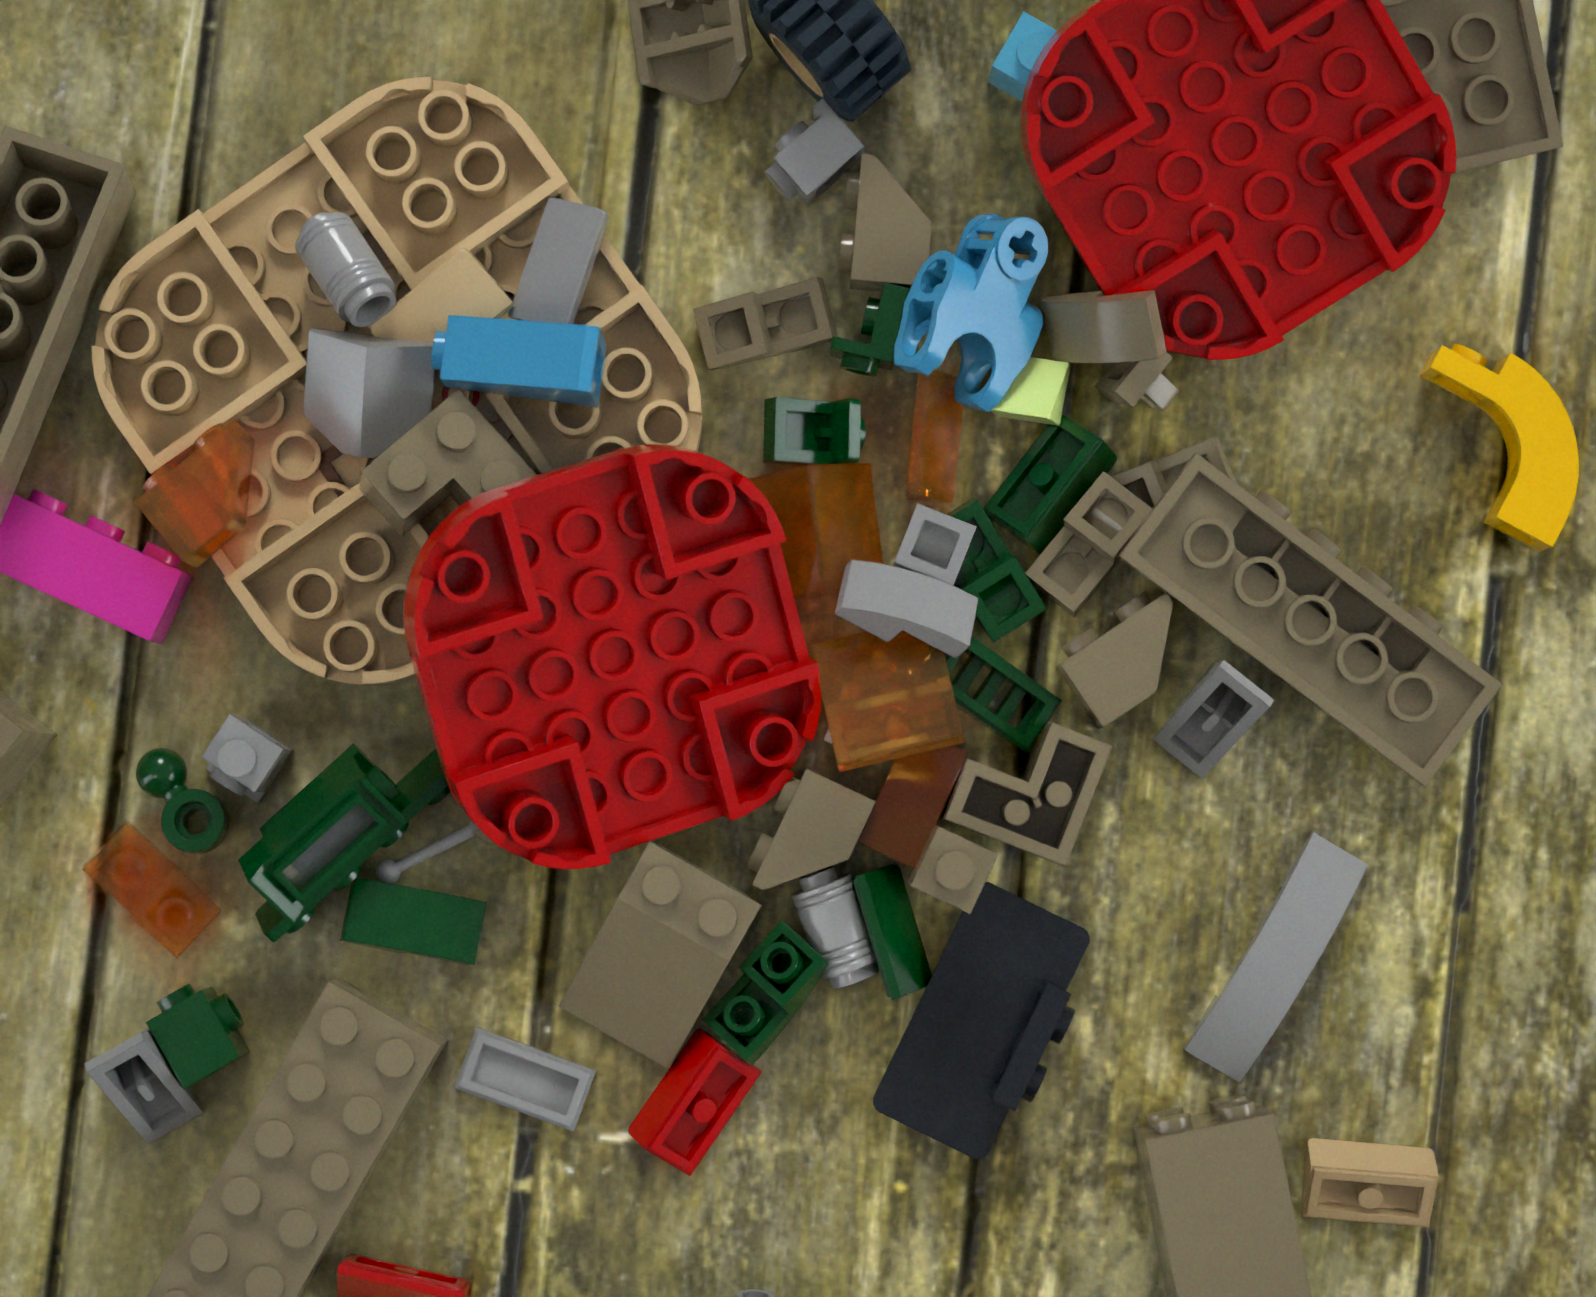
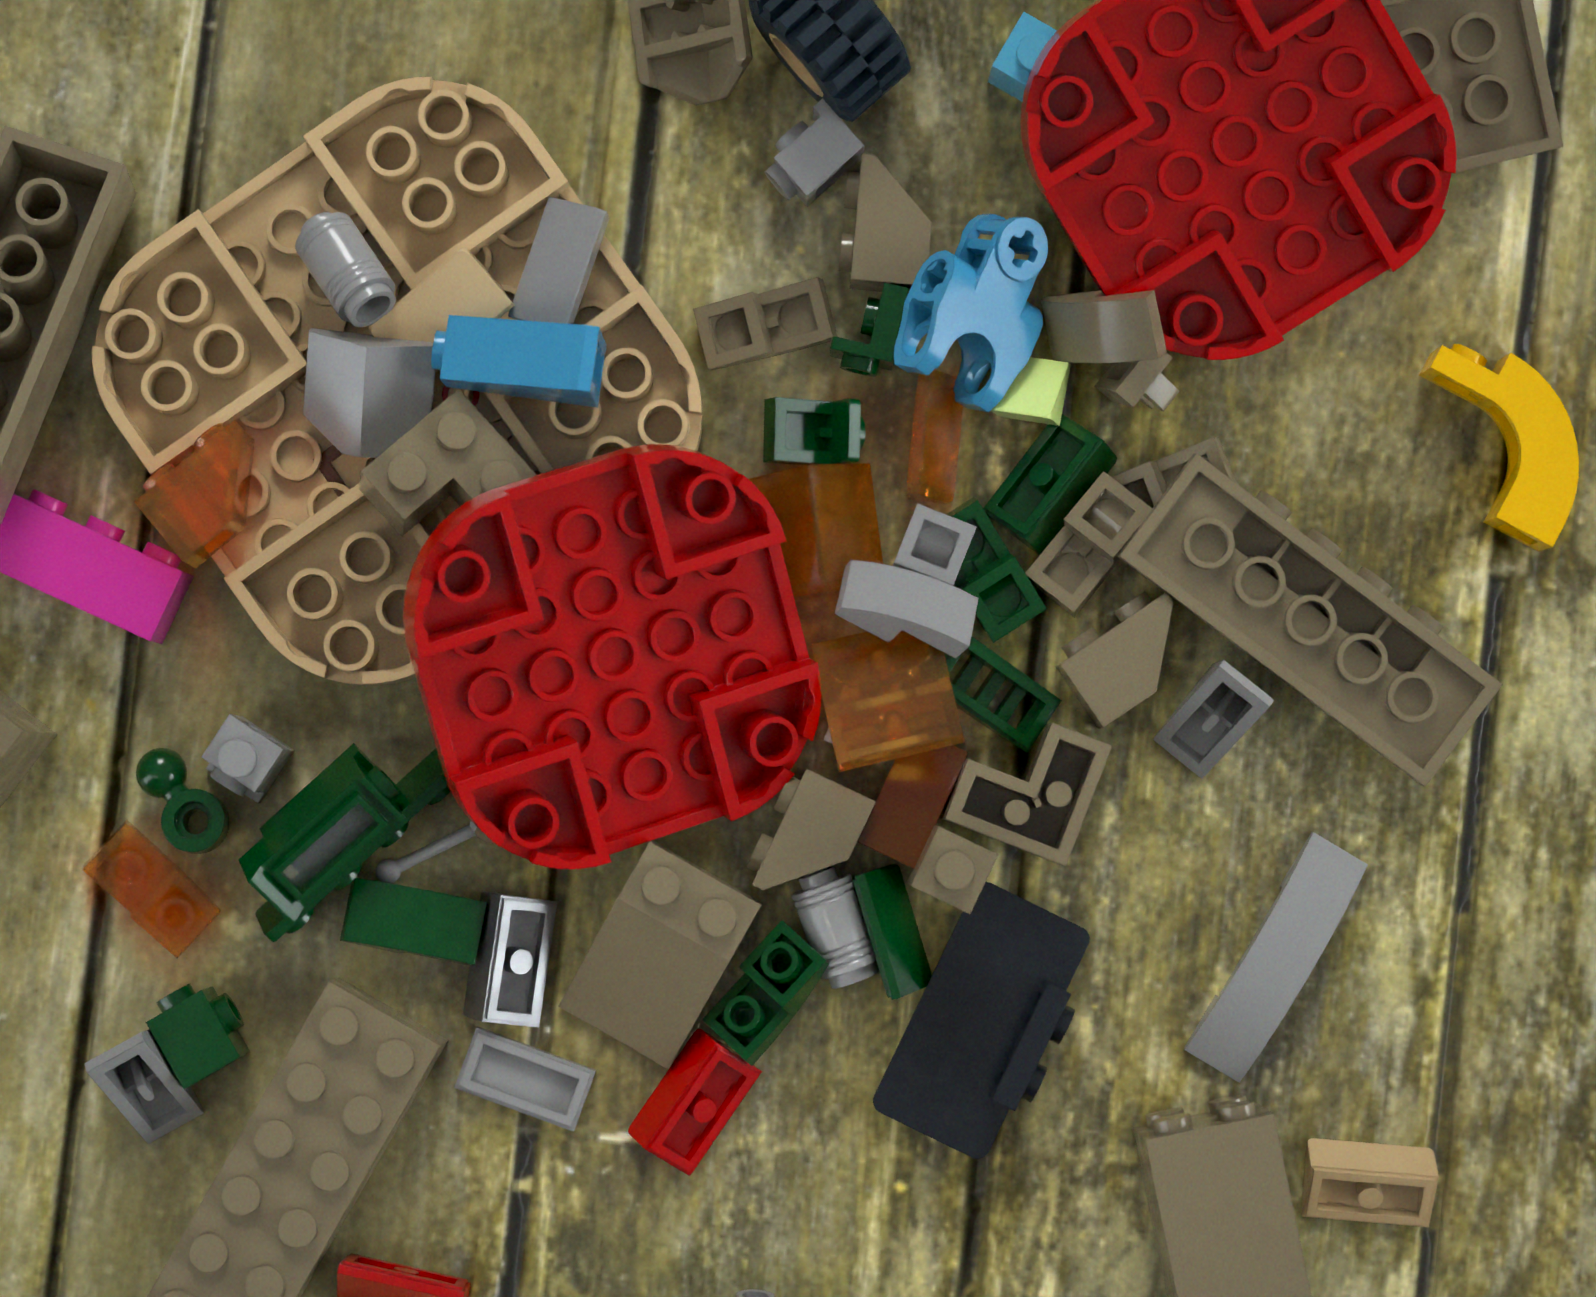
none -> flat silver slope [463,891,557,1028]

